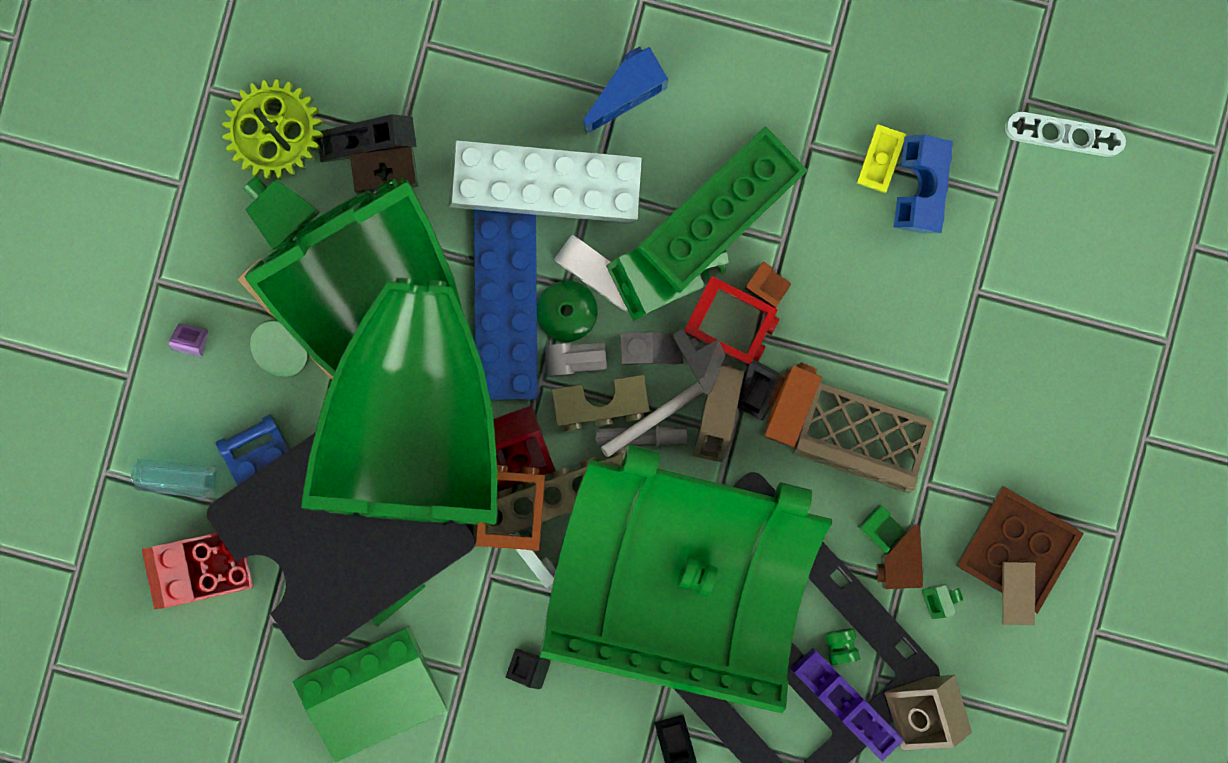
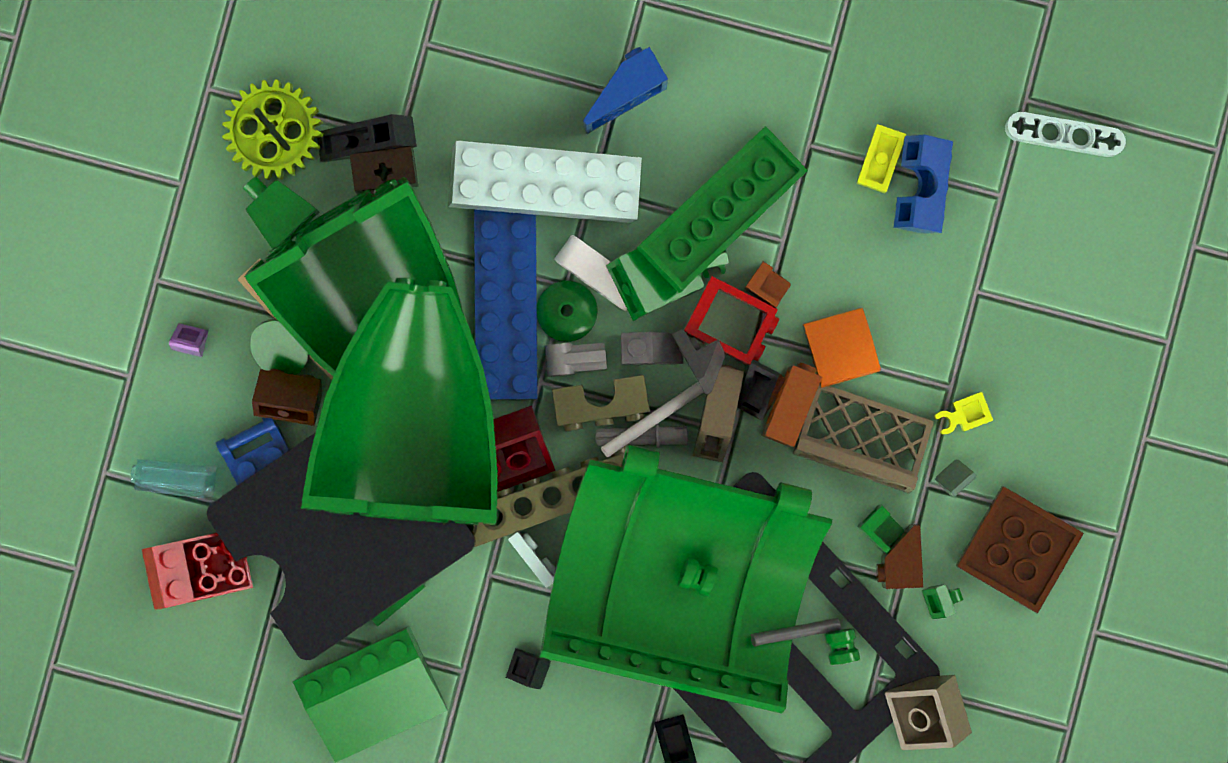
dark orange window [476,465,546,551] -> none
dark purple slope [791,648,904,762] -> none
dark tan tile [1002,562,1036,625] -> none
none -> reddish brown brick [252,369,322,426]
none -> dark grey bar [751,618,841,646]
none -> orange slope [803,308,881,388]
none -> neon yellow plate [934,392,993,434]
none -> sand green slope [935,460,977,496]

